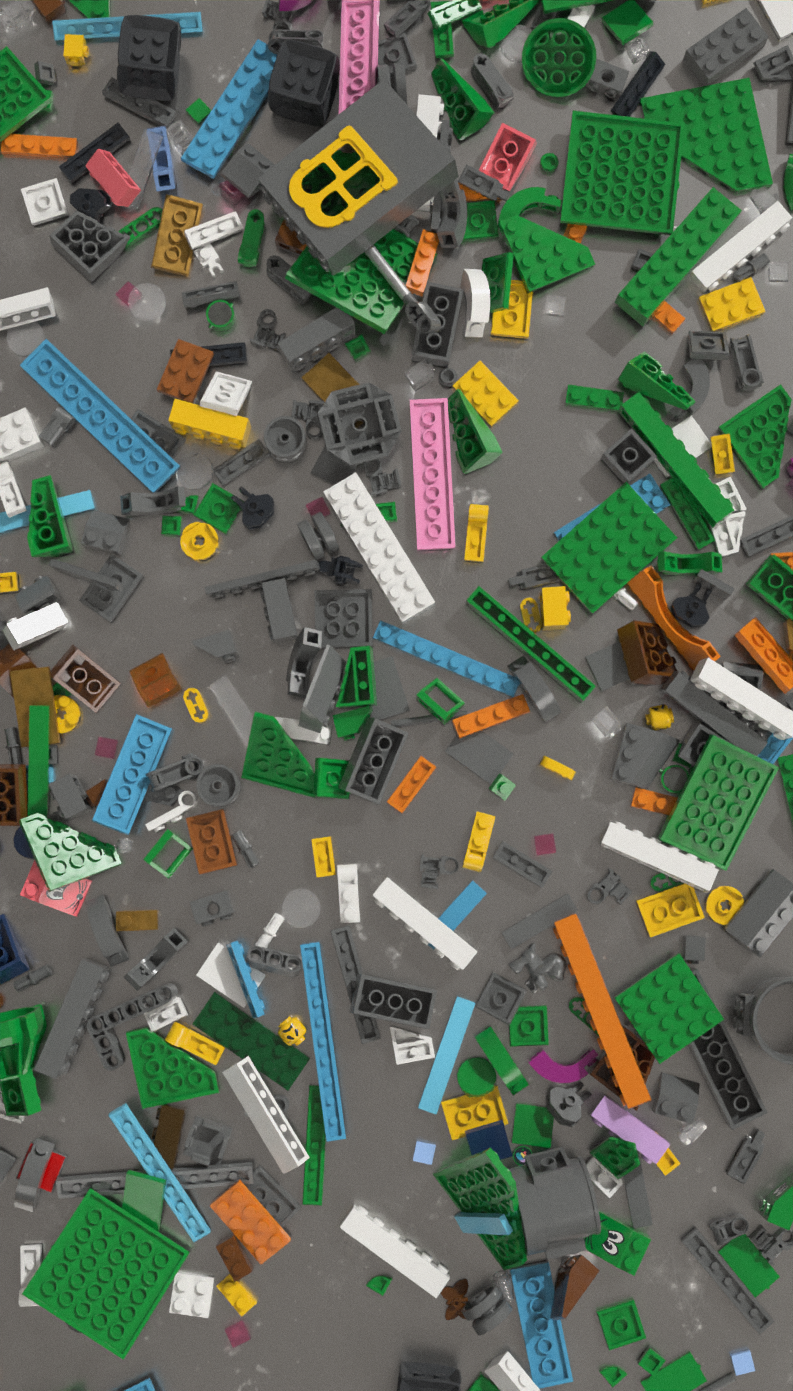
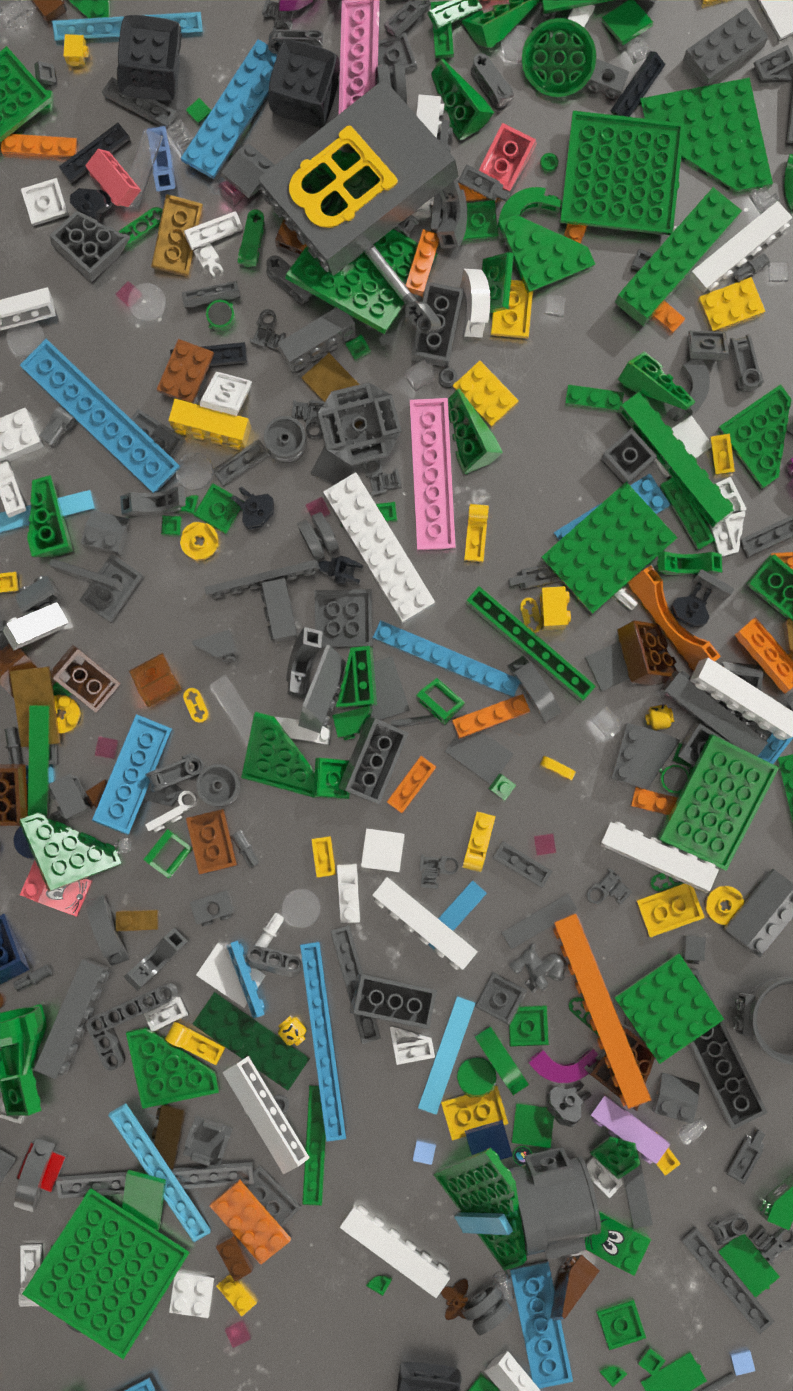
none -> white tile [361,829,404,872]

